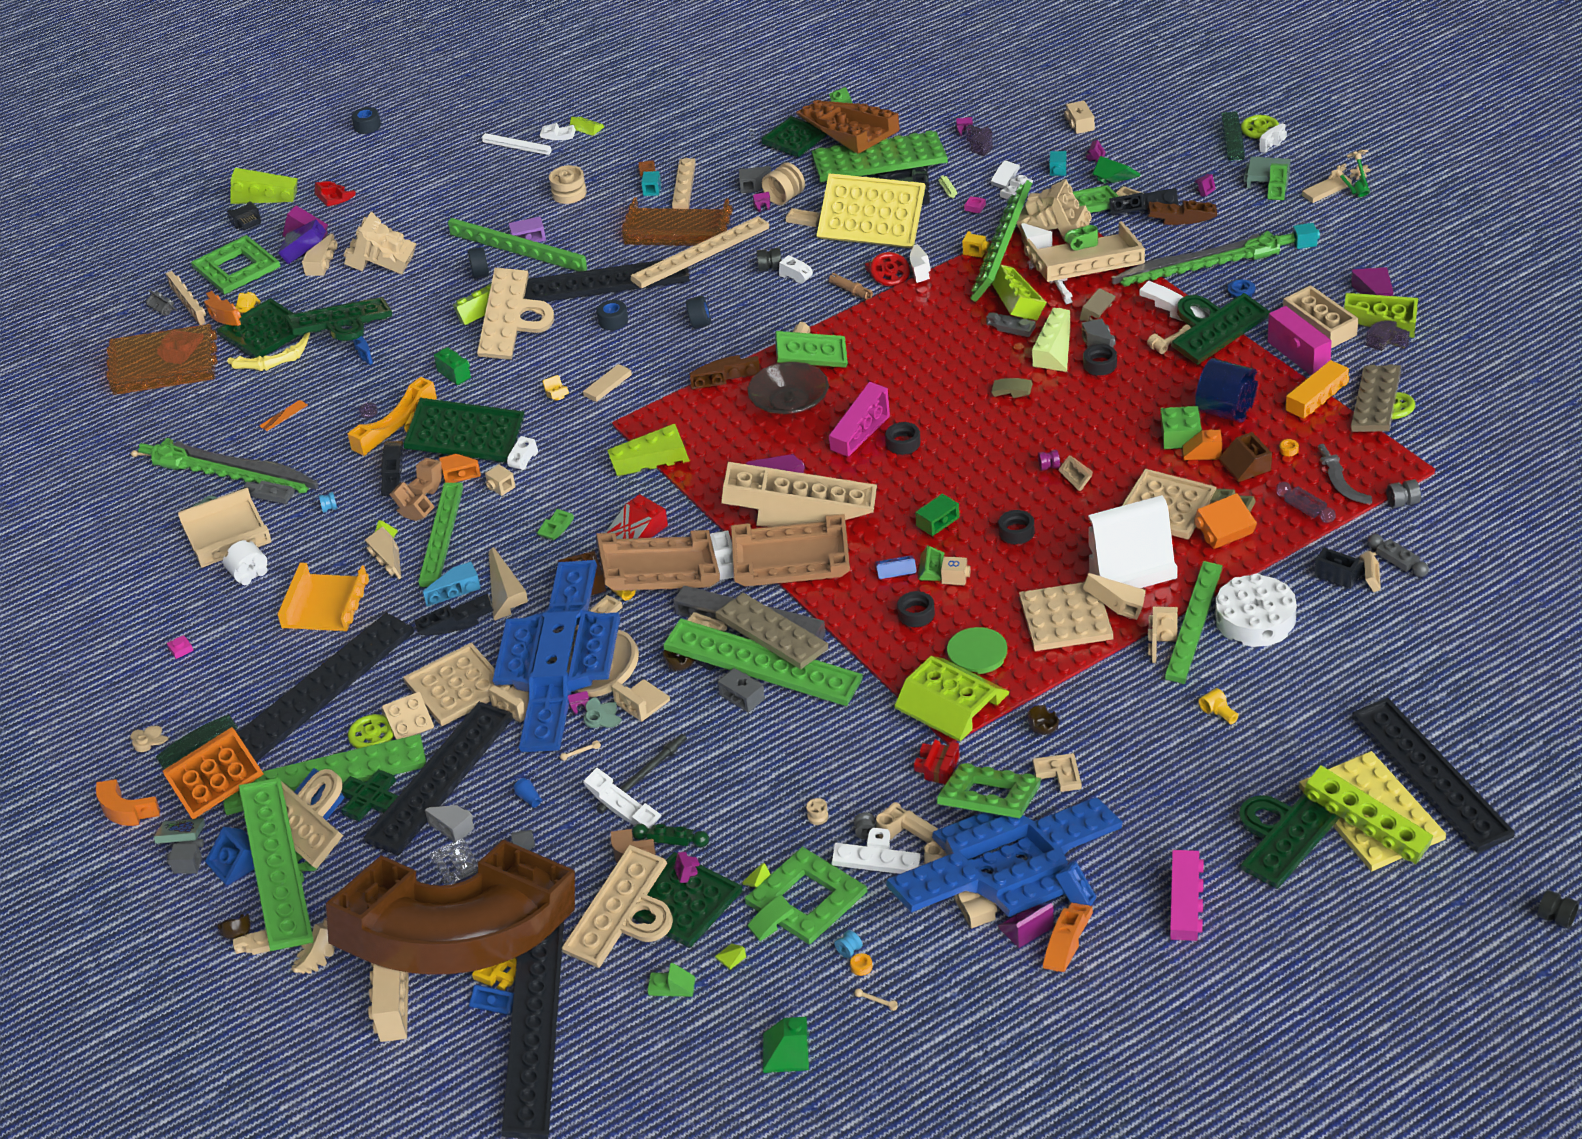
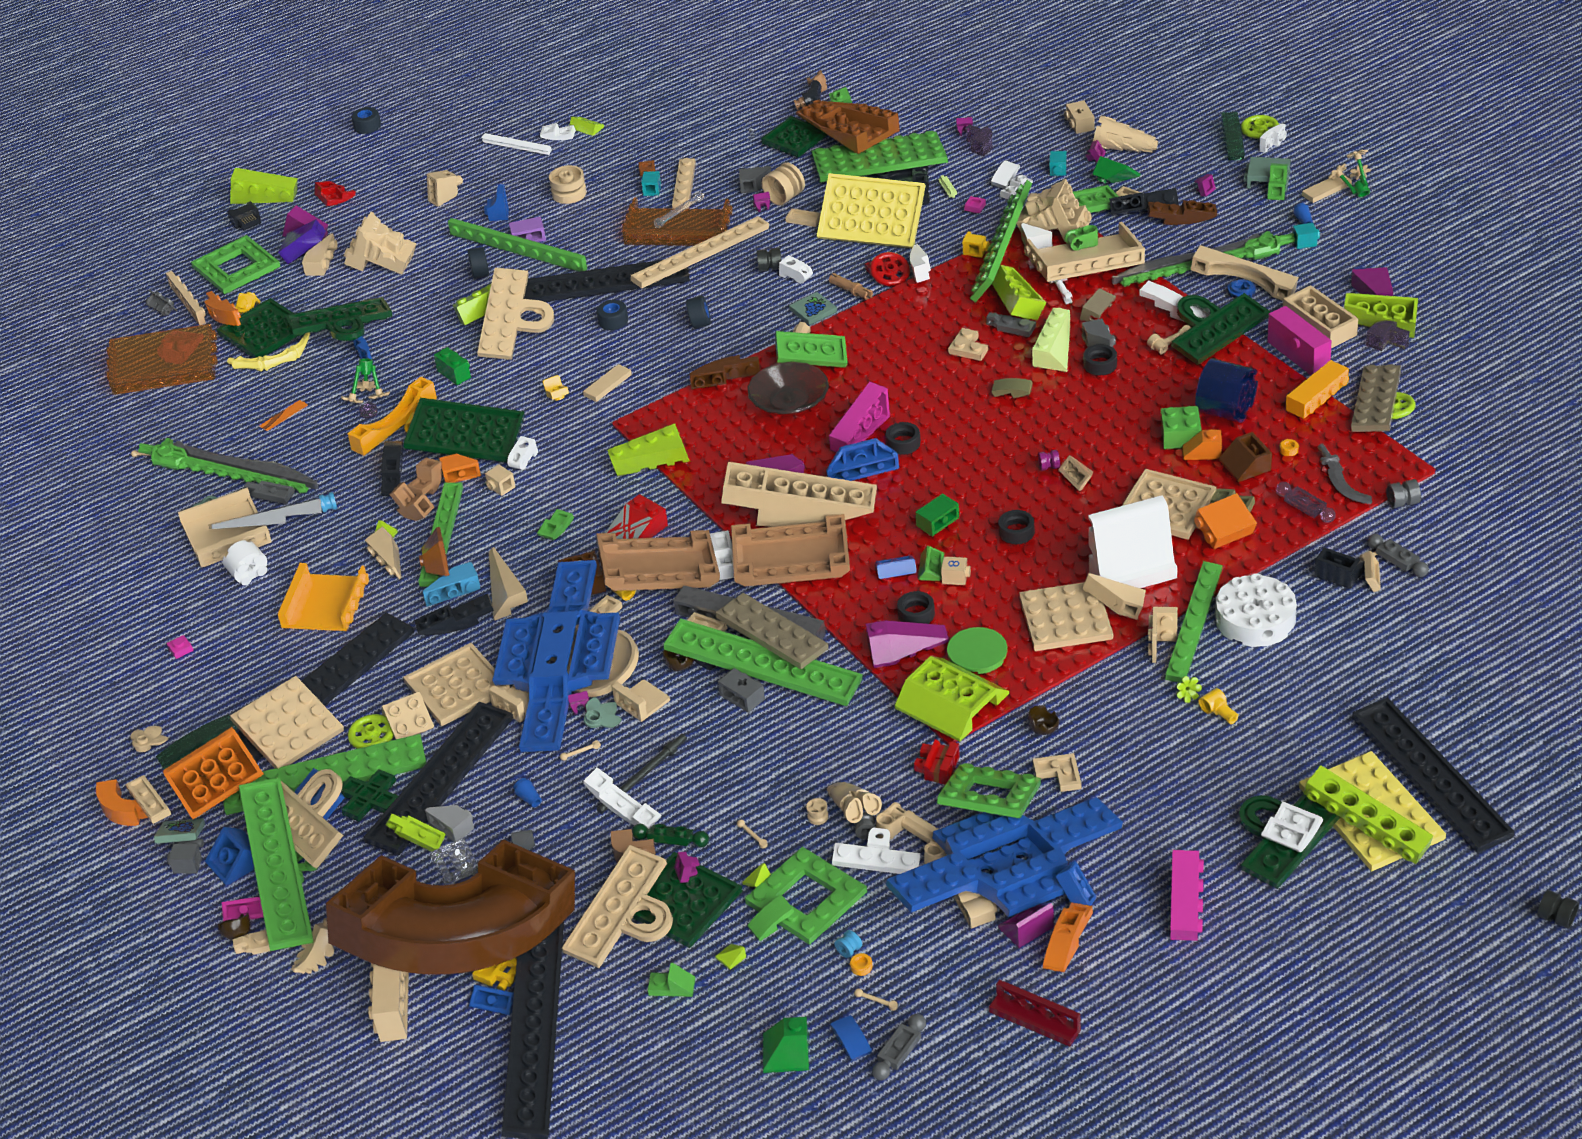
none -> tan tile [125,775,172,824]
none -> slope [208,498,322,529]
none -> dark pink slope [222,897,264,921]
none -> tan plate [230,676,344,769]
none -> plant [341,358,390,403]
none -> lime hinge [386,814,446,854]
none -> dark orange slope [419,527,449,576]
none -> tan torso [427,170,463,207]
none -> blue arch [484,184,509,221]
none -> clear bar [654,192,704,228]
none -> tan hinge [737,819,768,848]
none -> sand green tile [789,292,837,326]
none -> piece [793,70,827,111]
none -> blue wedge [826,438,899,481]
none -> tan piece [827,782,882,823]
none -> blue slope [830,1015,872,1062]
none -> wedge [866,621,949,668]
none -> dark grey plate [872,1014,926,1081]
none -> tan plate [948,328,988,361]
none -> dark red fence [989,979,1081,1047]
none -> tan cone [1093,115,1158,152]
none -> lime plant [1176,676,1202,703]
none -> tan arch [1191,245,1299,300]
none -> white slope [1261,802,1323,852]
none -> blue cone [1293,203,1313,224]

